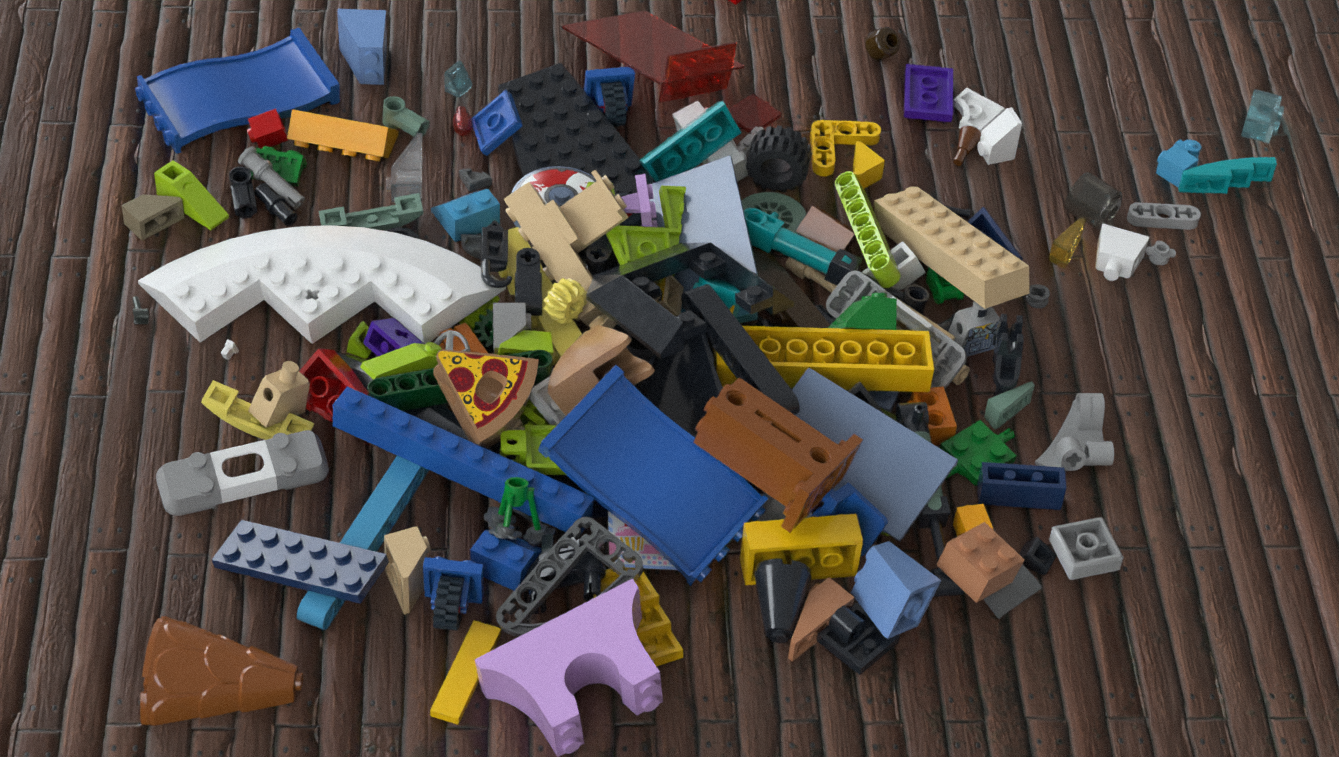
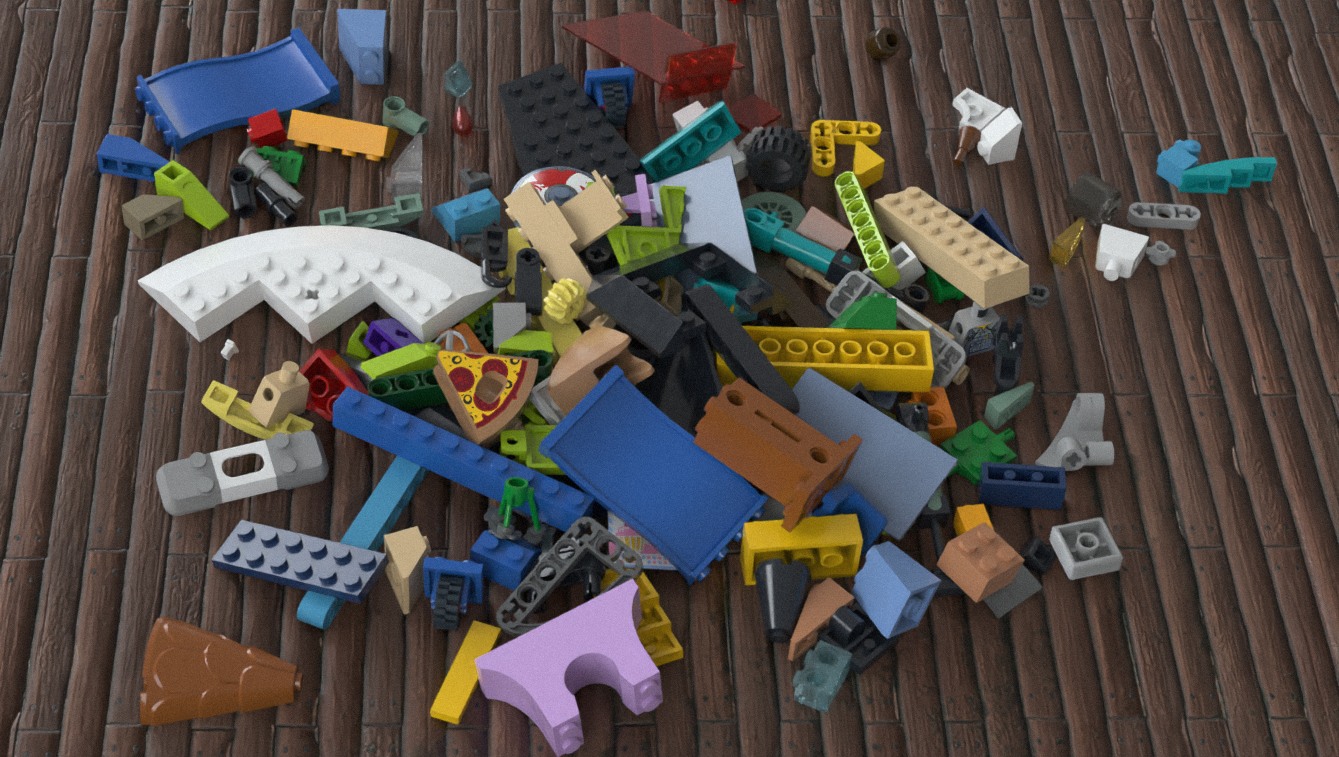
pearl dark grey hand [132,296,149,324] -> none
blue tile [471,90,523,155] -> none
dark purple plate [904,64,953,122] -> none
clear light blue brick [1241,89,1284,143] -> none
none -> blue slope [97,134,169,182]
none -> clear light blue brick [792,640,852,713]

